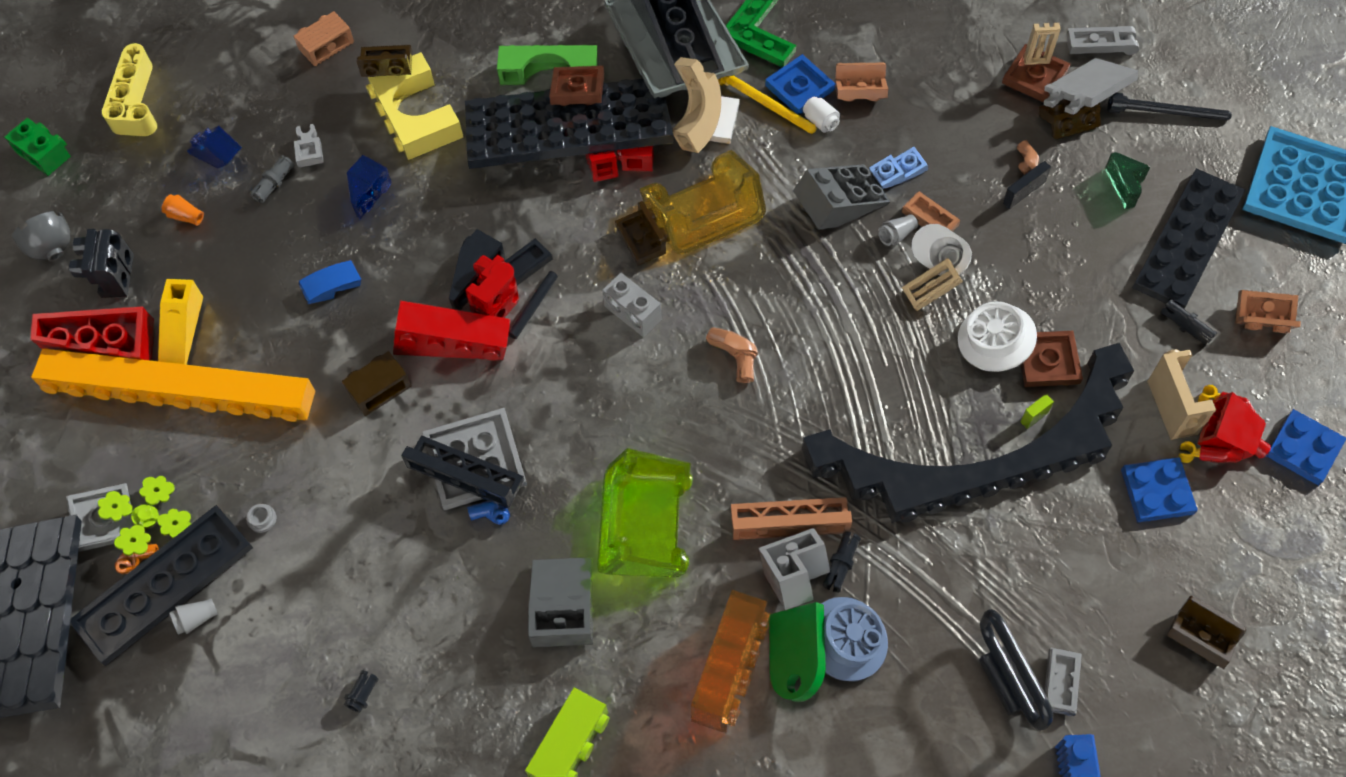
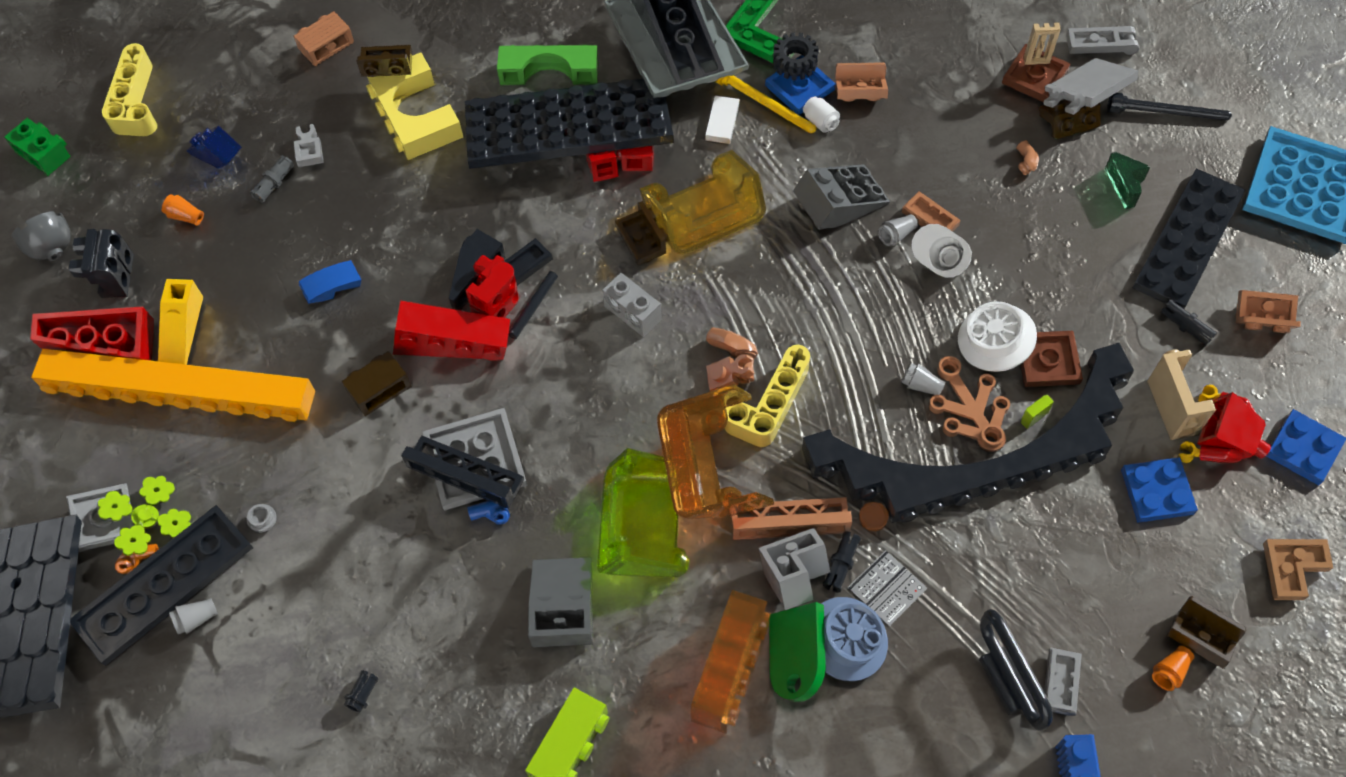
clear blue slope [347,155,392,219] -> none
copper plate [550,66,604,106] -> none
tan arch [672,57,721,153] -> none
light blue slope [869,147,928,189] -> none
tan tile [902,258,963,311] -> none
black tile [1003,161,1051,209] -> none
none -> clear orange windscreen [657,384,774,519]
none -> nougat plate [706,354,755,394]
none -> light yellow beam [724,345,810,447]
none -> black tyre [773,32,819,80]
none -> light grey sticker [848,550,927,626]
none -> dark orange piece [859,502,889,531]
none -> light grey cone [901,363,945,395]
none -> nougat plant [929,356,1010,452]
none -> orange cone [1152,646,1194,691]
none -> medium nougat plate [1263,539,1333,600]

